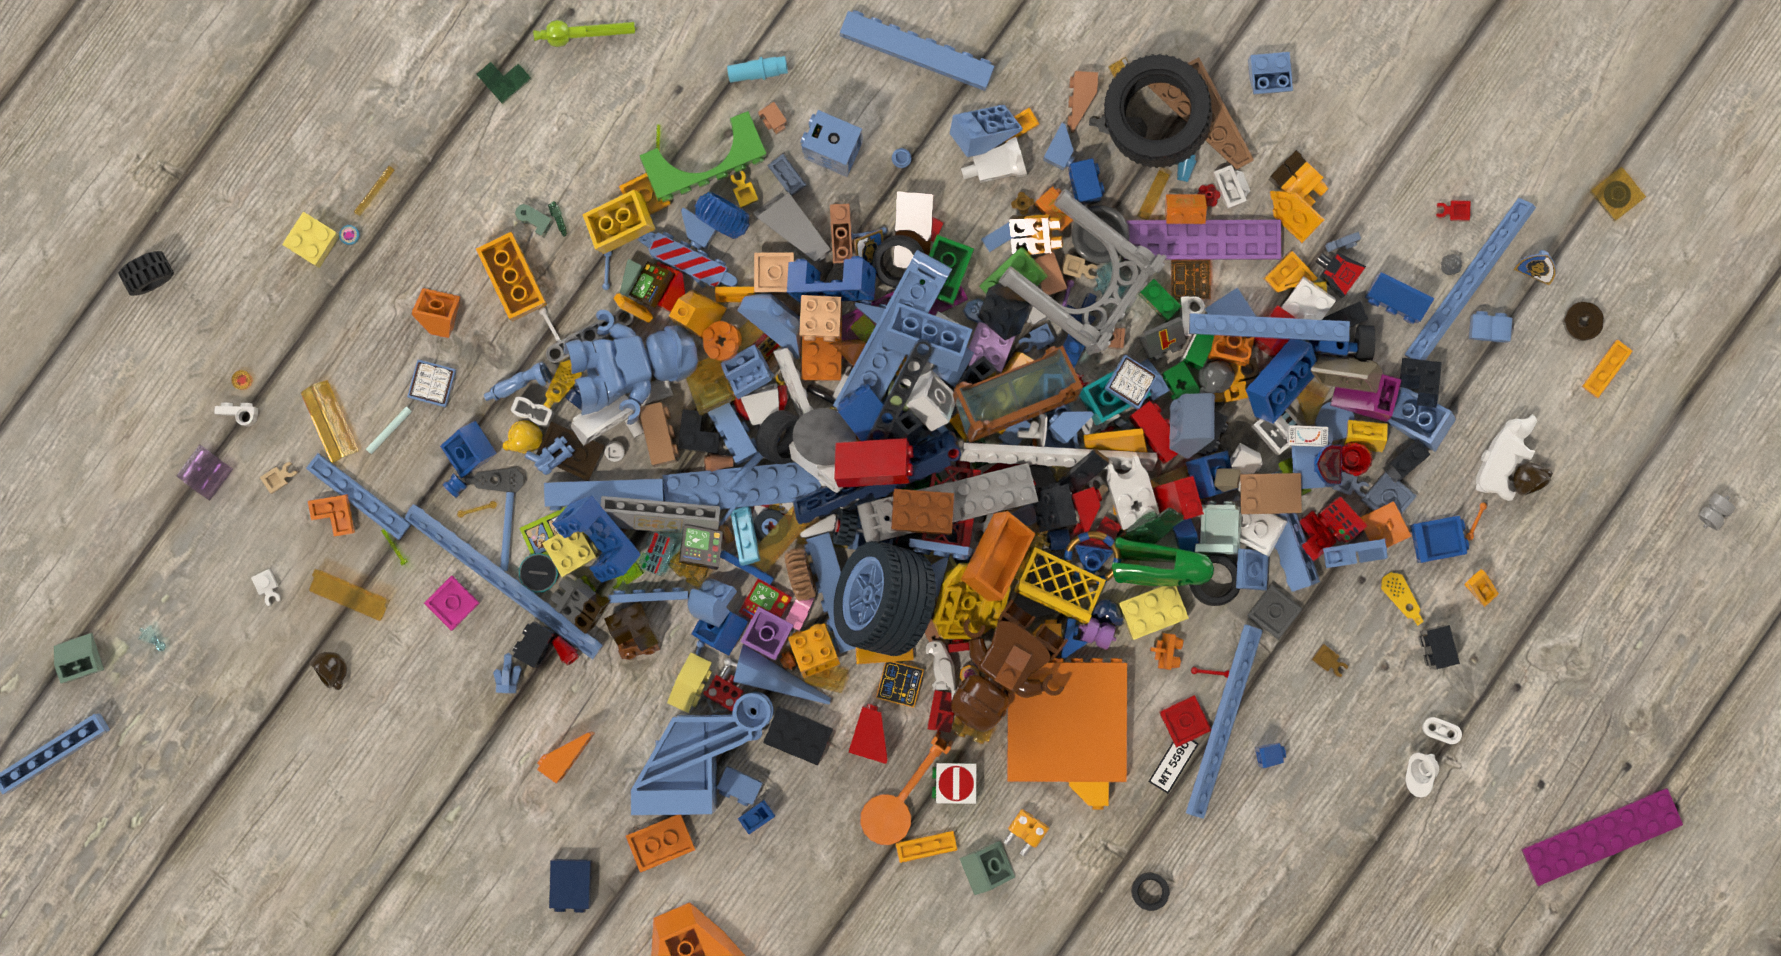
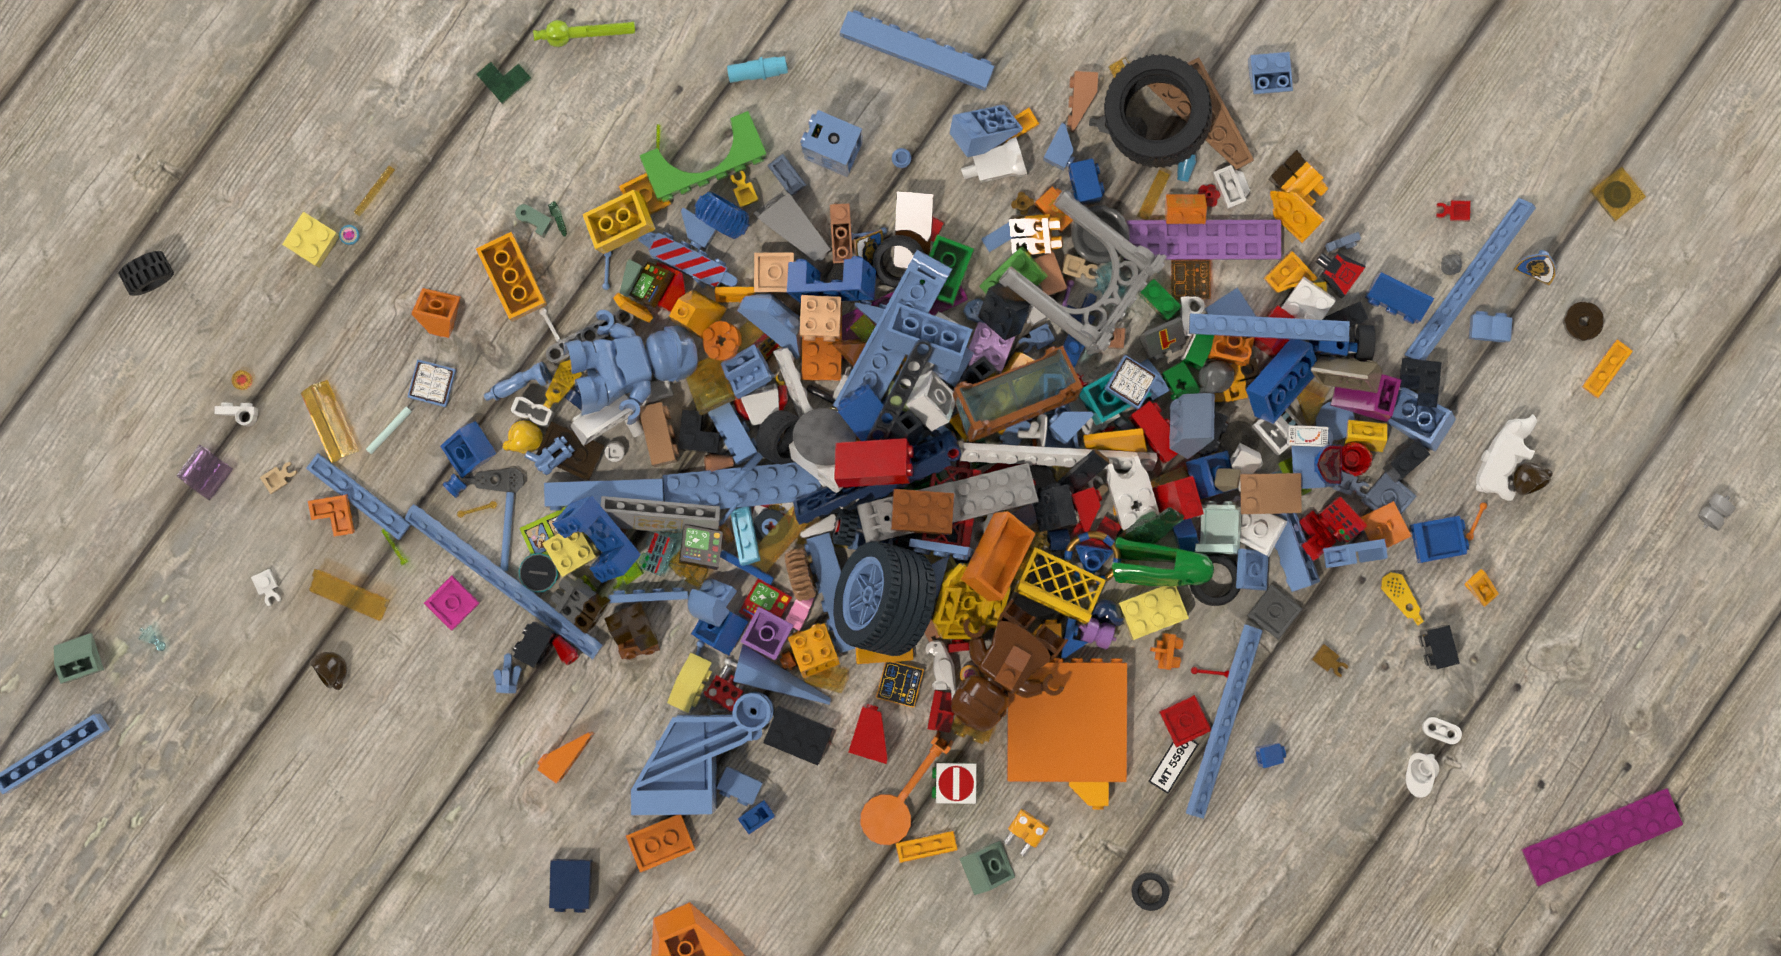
nougat brick [758,102,787,135] -> none

